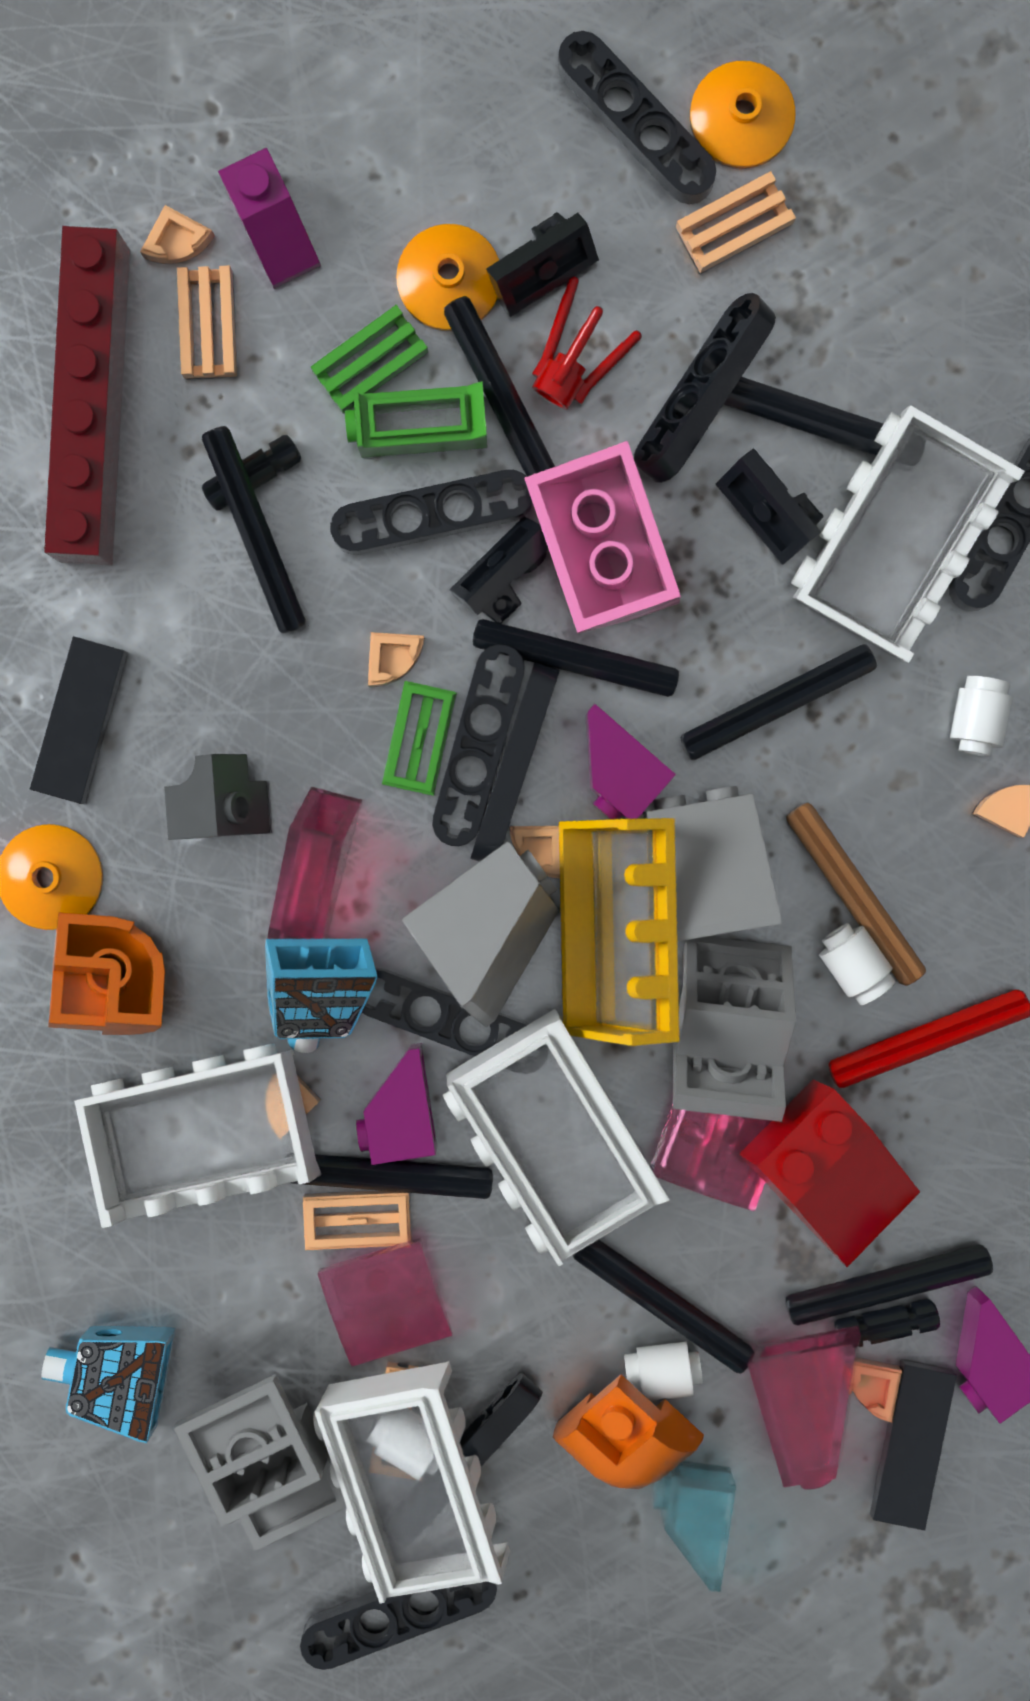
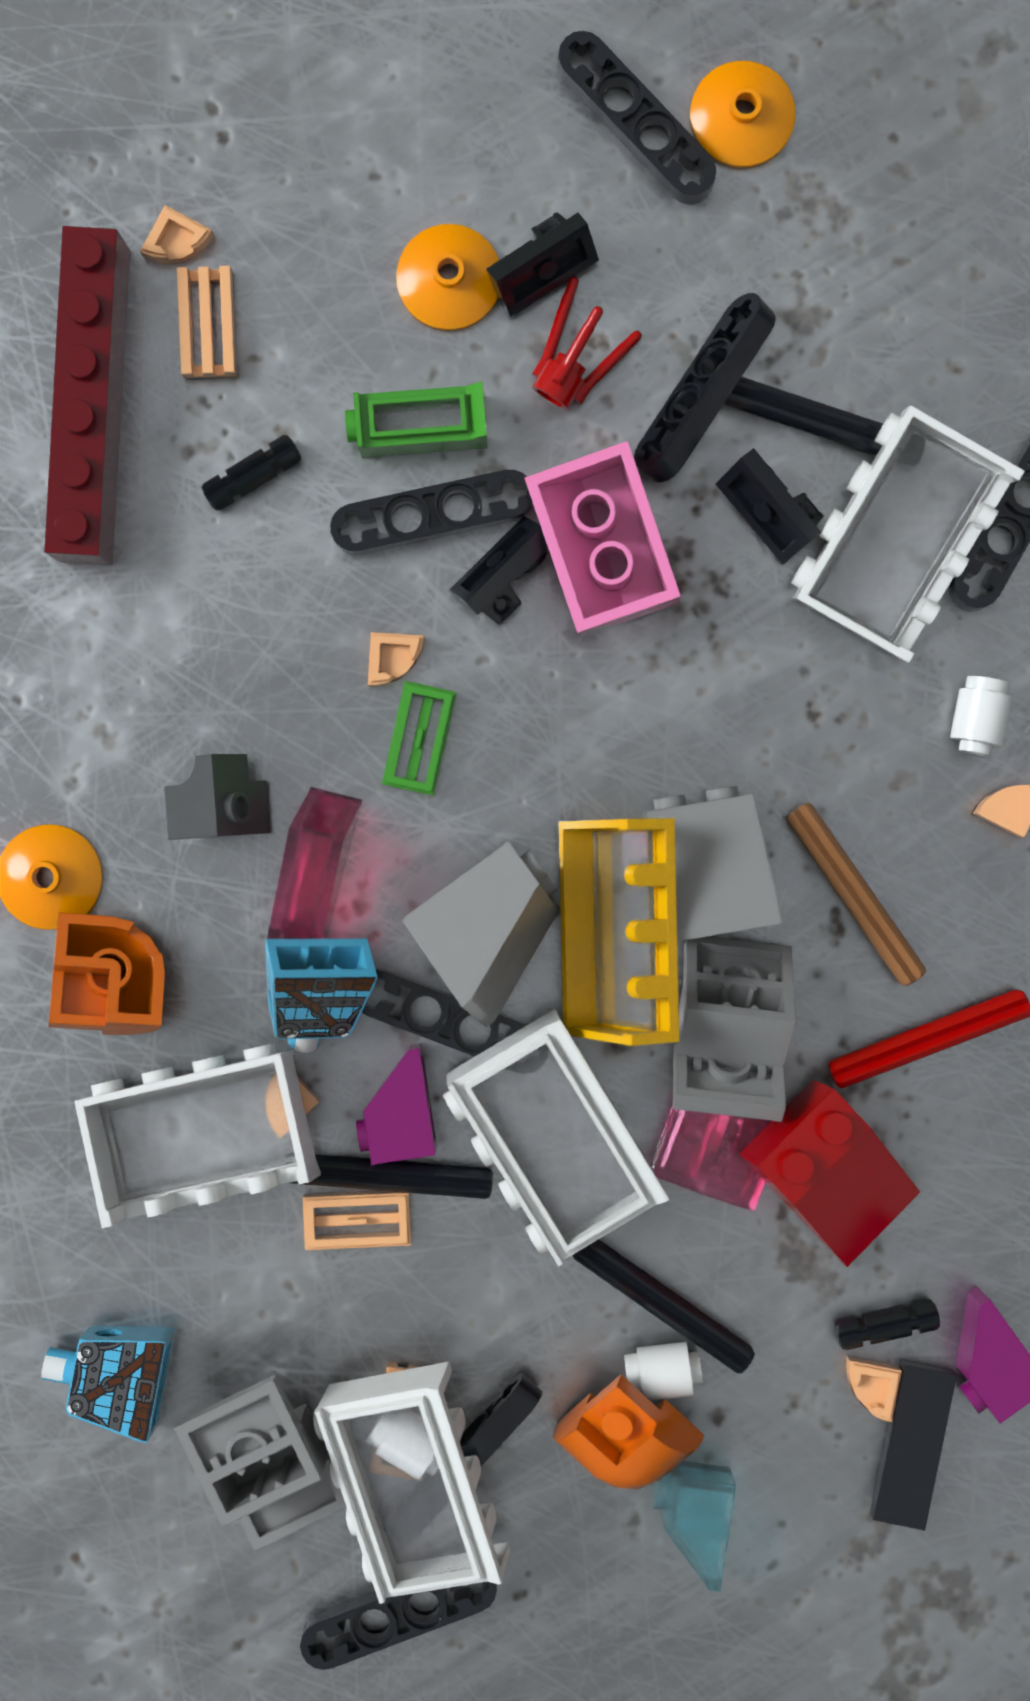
black tile [30,636,128,804] -> none
black axle [202,426,306,633] -> none
magenta slope [218,147,321,289] -> none
bright green tile [310,304,428,414] -> none
clear pink slope [317,1237,453,1367] -> none
black beam [432,644,525,847] -> none
black axle [444,296,555,477] -> none
black beam [470,662,560,862] -> none
black axle [472,619,679,697] -> none
light nougat tile [509,826,560,879] -> none
magenta slope [585,704,676,820] -> none
light nougat tile [676,171,796,274] -> none
black axle [680,644,877,760] -> none
clear pink slope [748,1326,861,1490] -> none
black axle [786,1245,993,1326] -> none
white brick [819,923,896,1005] -> none

